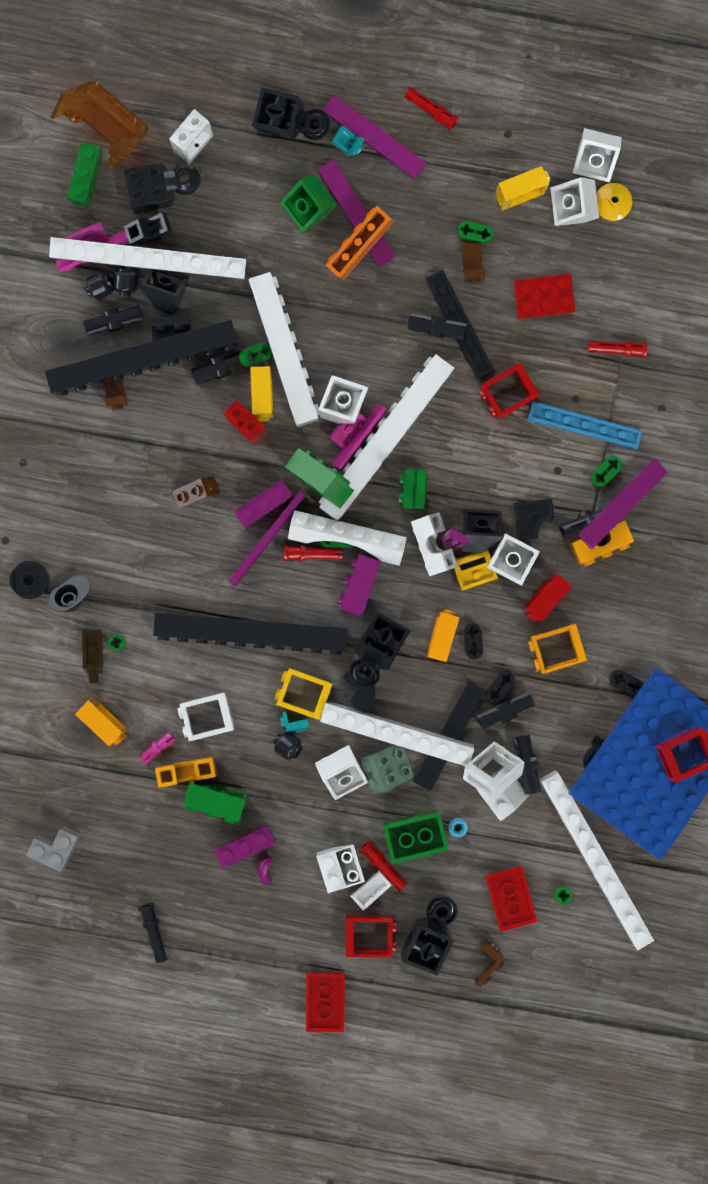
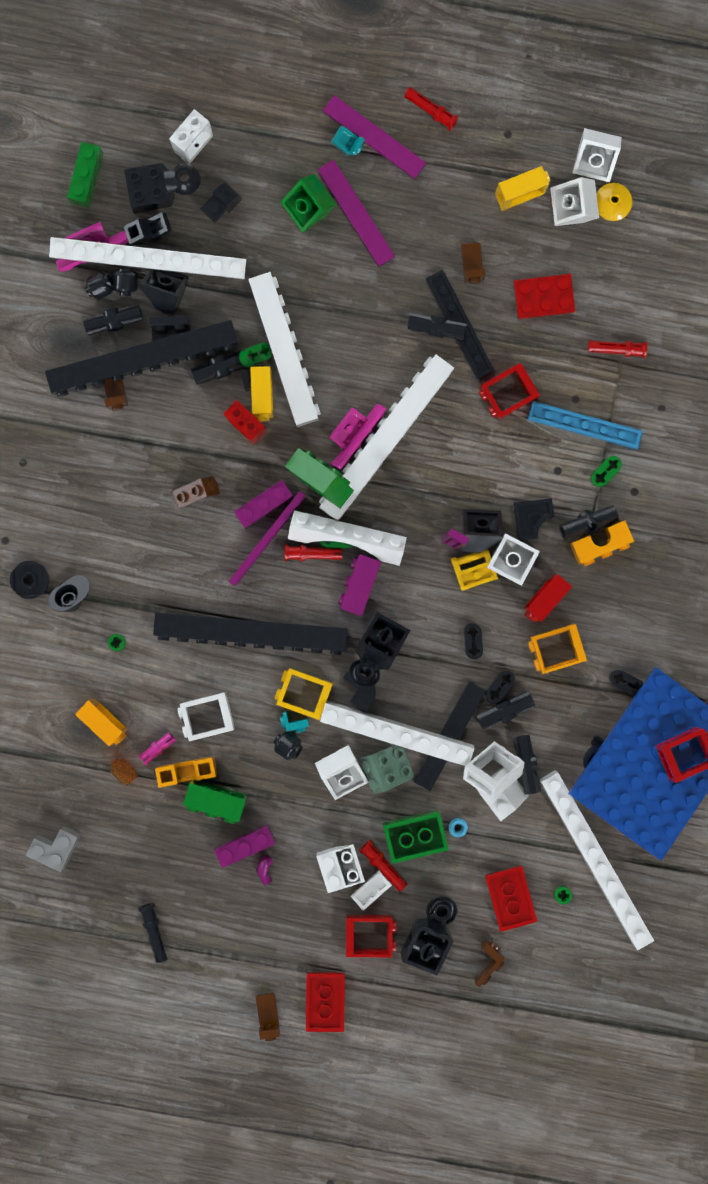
clear orange windscreen [50,81,149,167] -> none
dark brown hinge [82,630,103,683] -> none
black brick [252,87,331,140] -> none
white slope [318,375,368,424] -> none
orange brick [326,206,395,280] -> none
green brick [398,469,428,510] -> none
white arch [411,512,458,576] -> none
light orange window [426,609,460,662] -> none
green beam [457,221,493,244] -> none
magenta tile [578,458,668,549] -> none
none -> clear orange brick [110,758,138,786]
none -> black brick [200,183,242,223]
none -> black tile [240,369,251,392]
none -> reddish brown bracket [256,993,280,1041]

